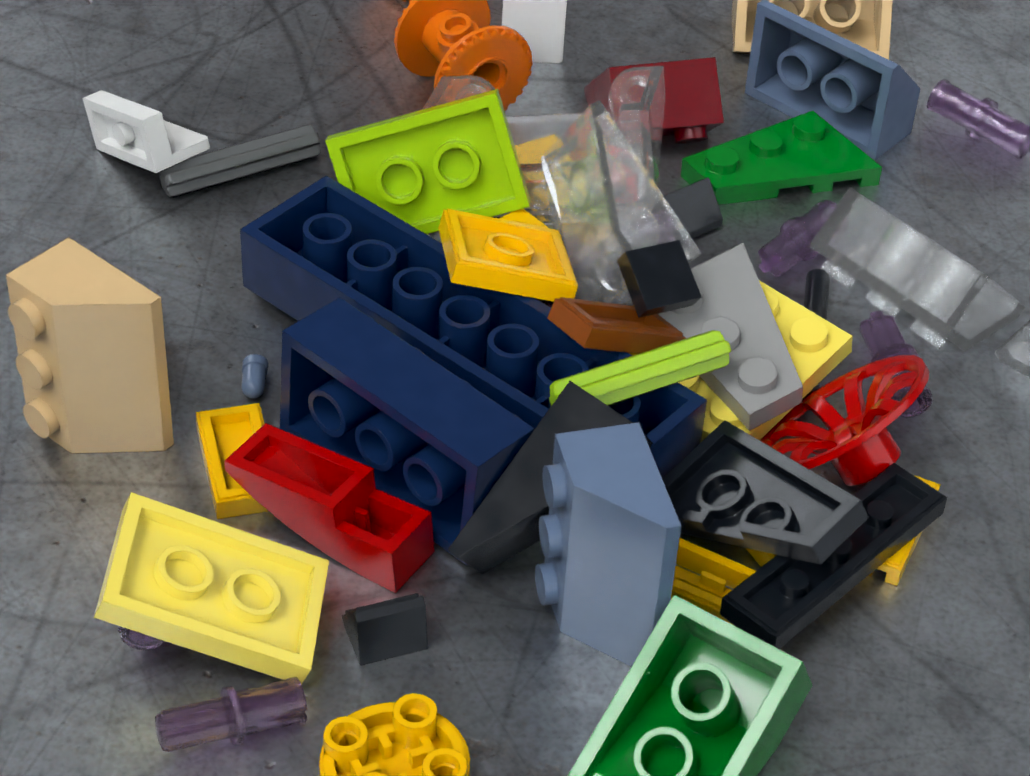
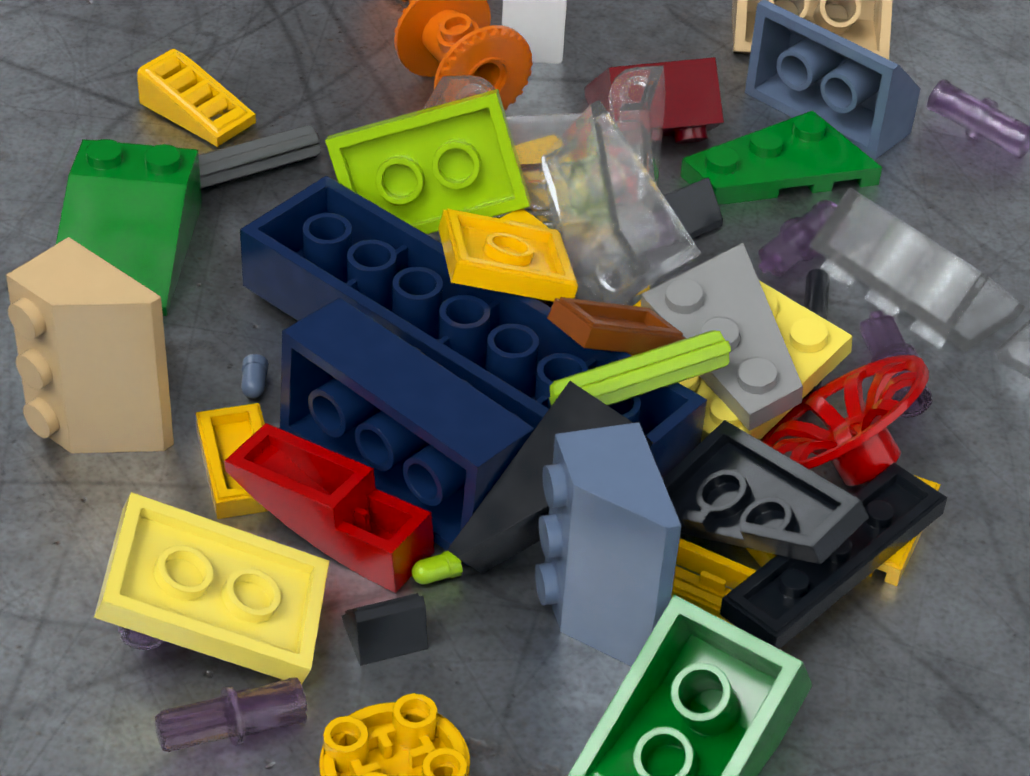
white panel [83,90,210,173] -> none
black tile [617,240,702,318] -> none
none -> green slope [55,139,202,316]
none -> yellow slope [137,48,256,147]
none -> lime piece [411,550,463,585]

